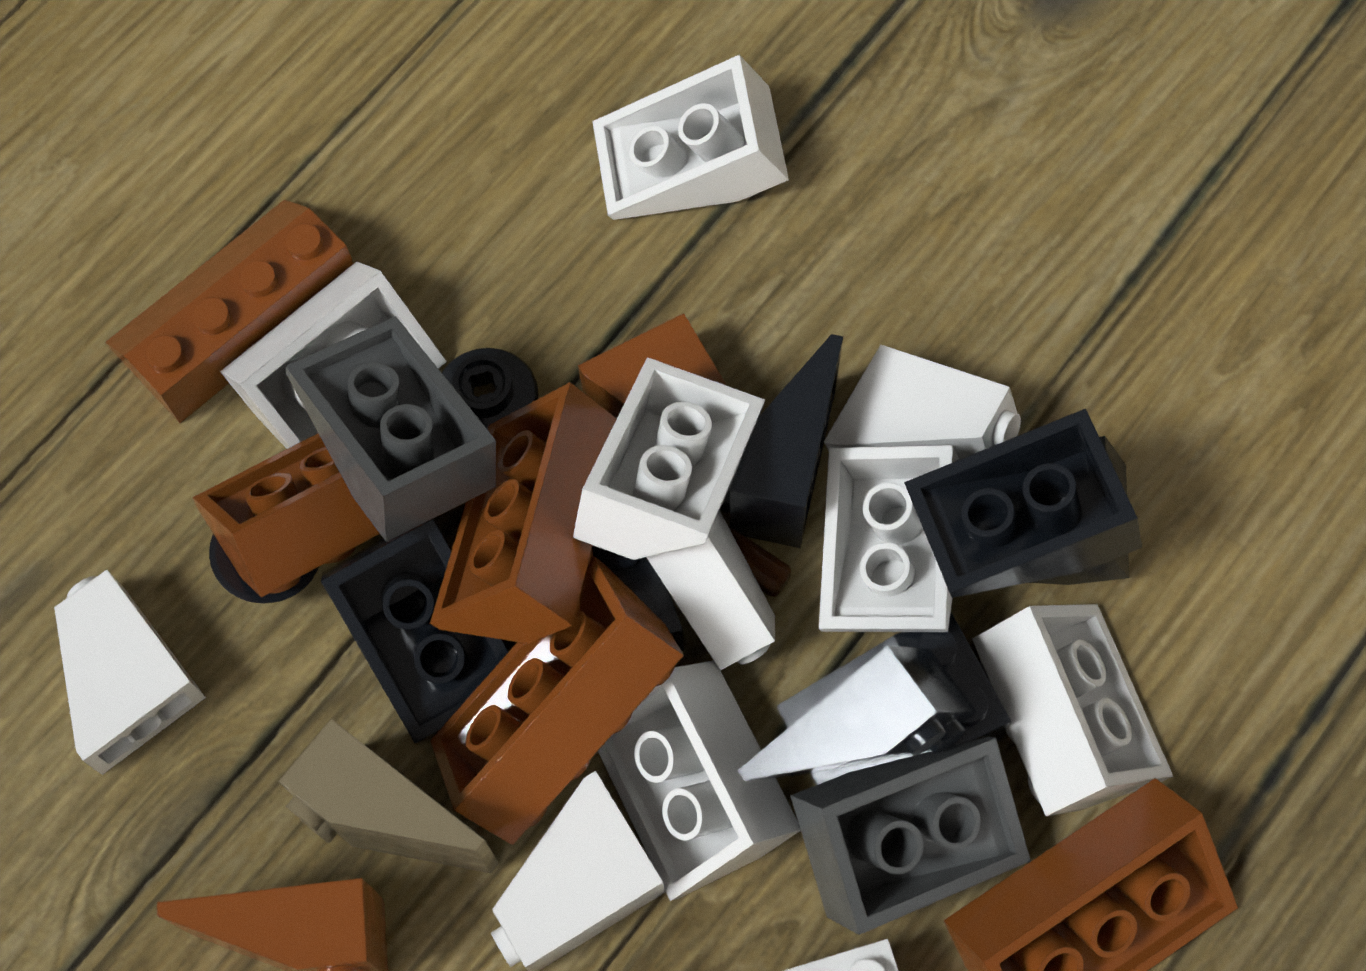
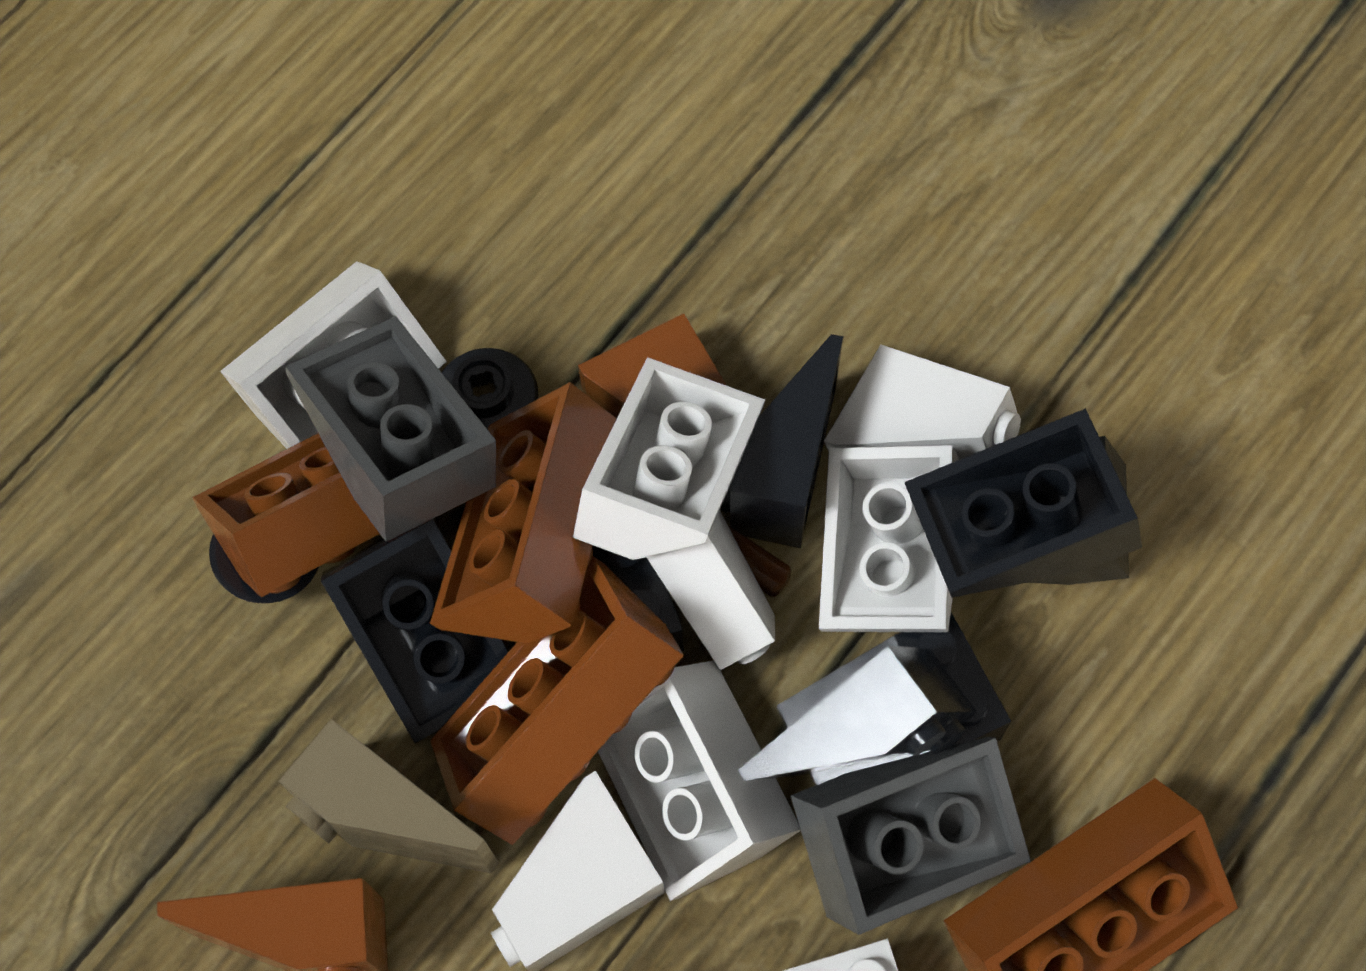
white slope [54,570,206,775] -> none
dark orange slope [105,200,354,423] -> none
white slope [592,54,789,220] -> none
white slope [972,604,1173,816] -> none

